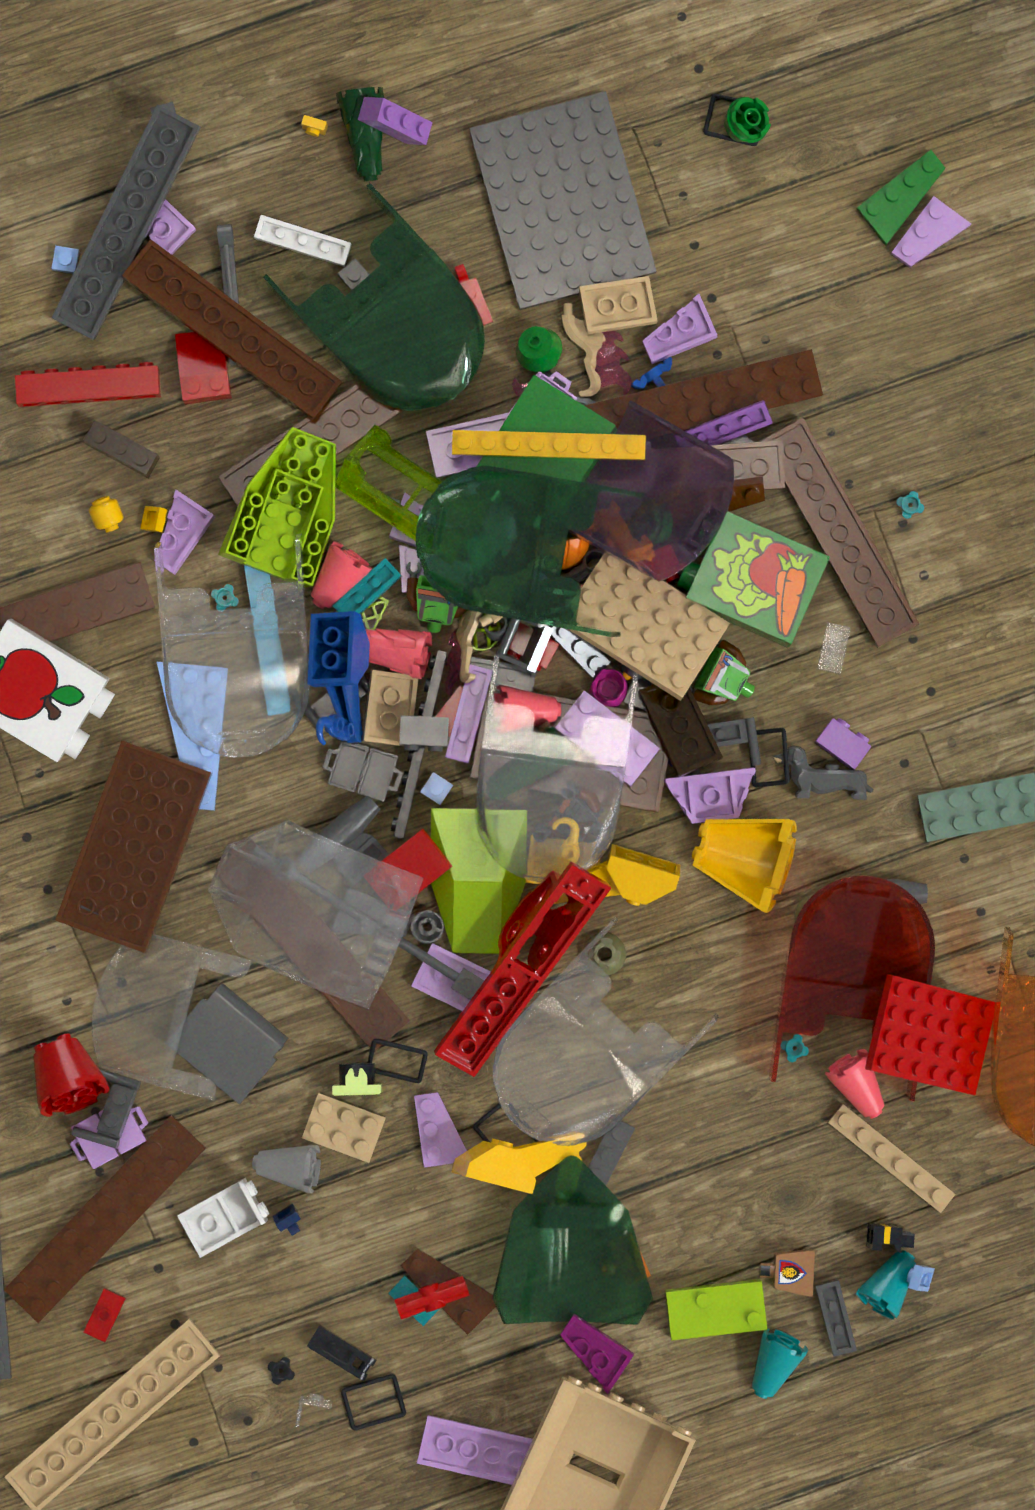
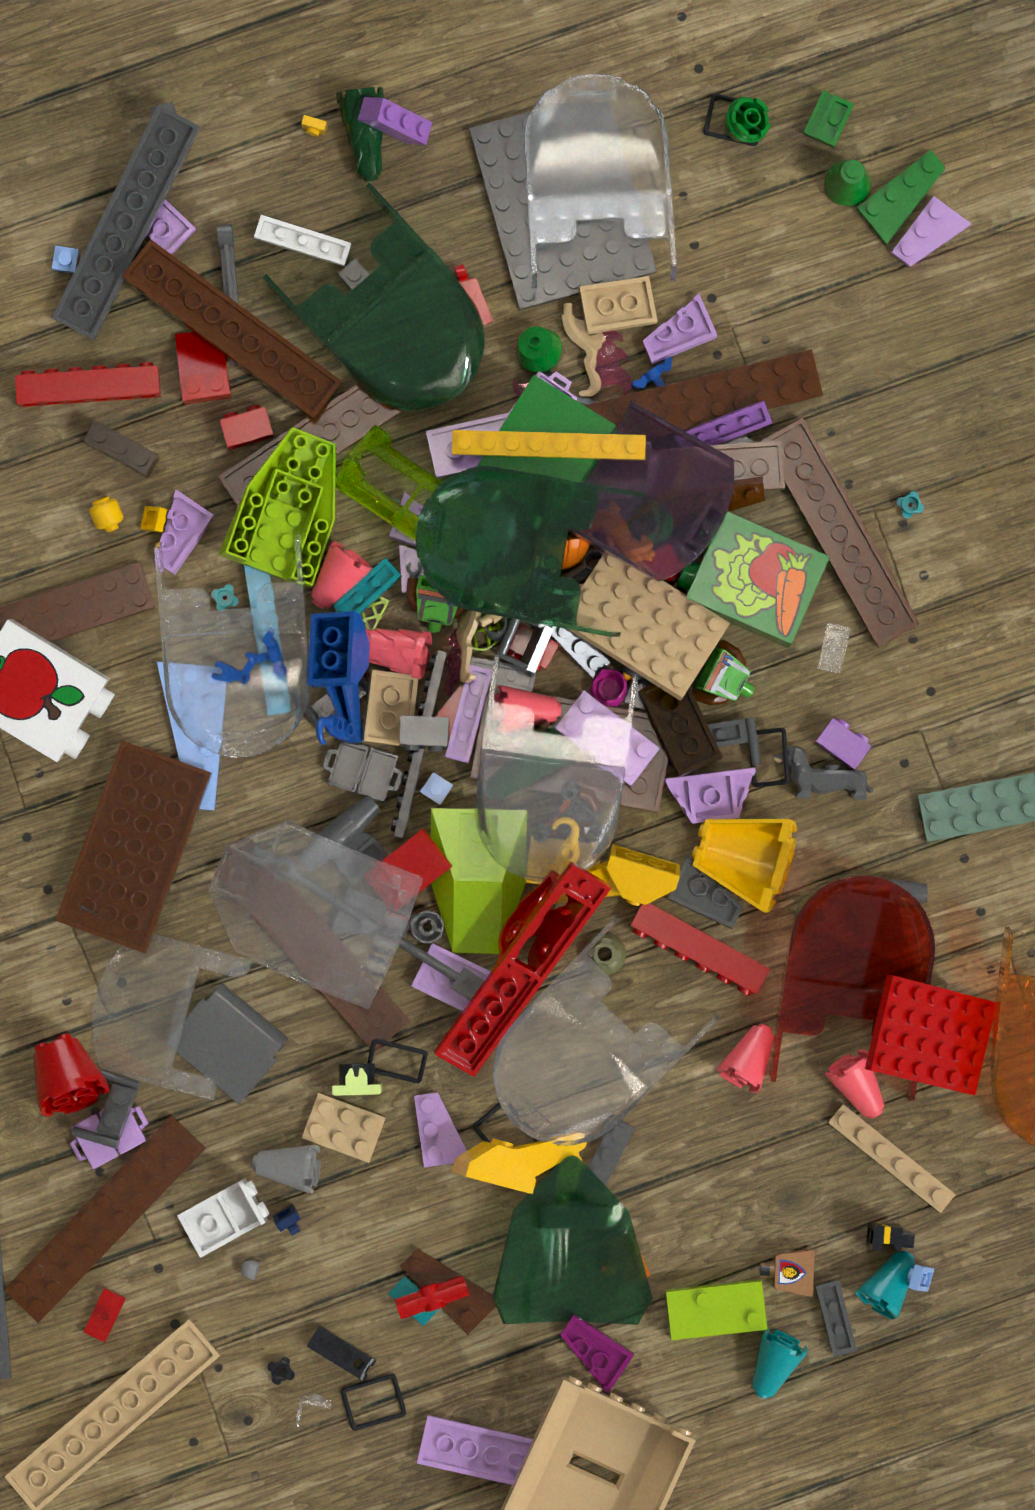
teal plate [781,1034,809,1062] -> none
none -> blue piece [211,628,287,685]
none -> brick [220,405,274,451]
none -> light grey hinge [241,1260,260,1280]
none -> clear windscreen [524,74,677,288]
none -> red brick [630,903,770,996]
none -> dark grey wing [667,855,743,929]
none -> coral cone [716,1023,774,1093]
none -> green plate [803,90,854,148]
none -> green cone [824,159,871,207]

